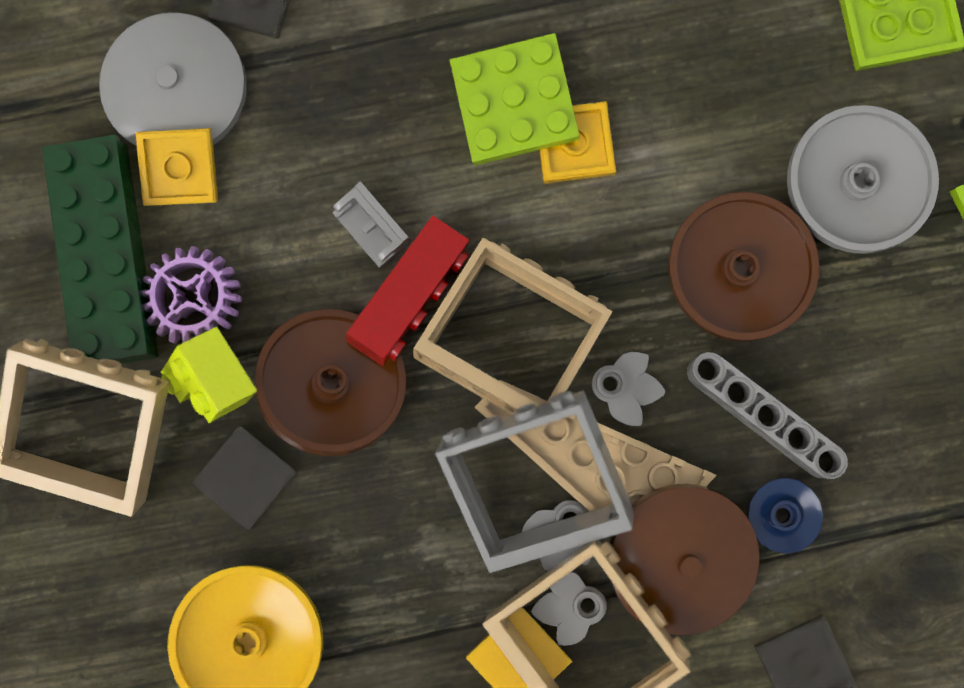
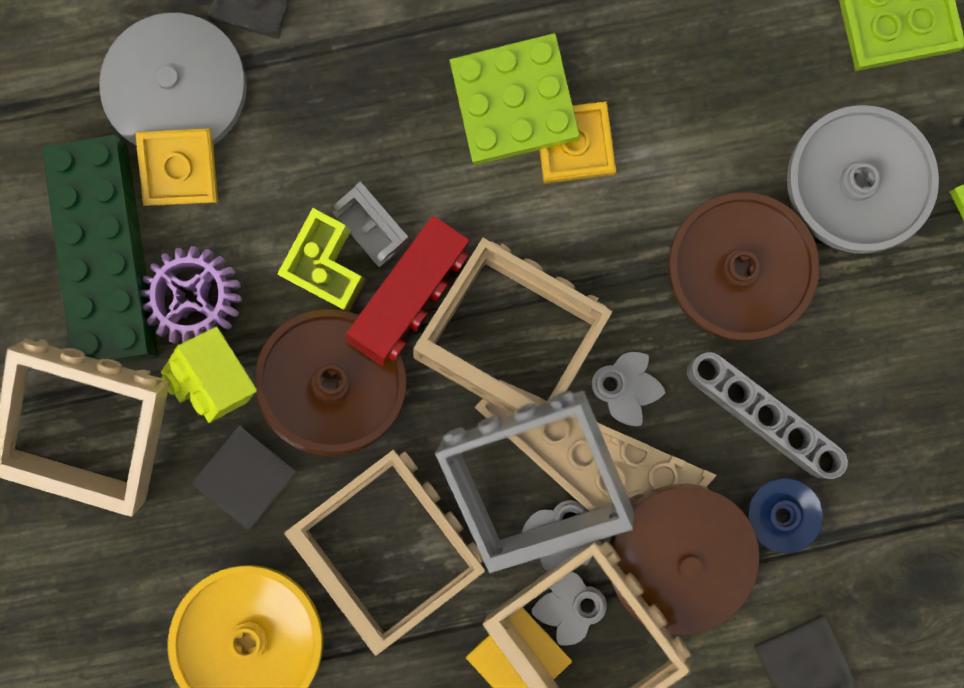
none -> neon yellow brick [277,208,366,312]
none -> tan window [284,449,485,656]

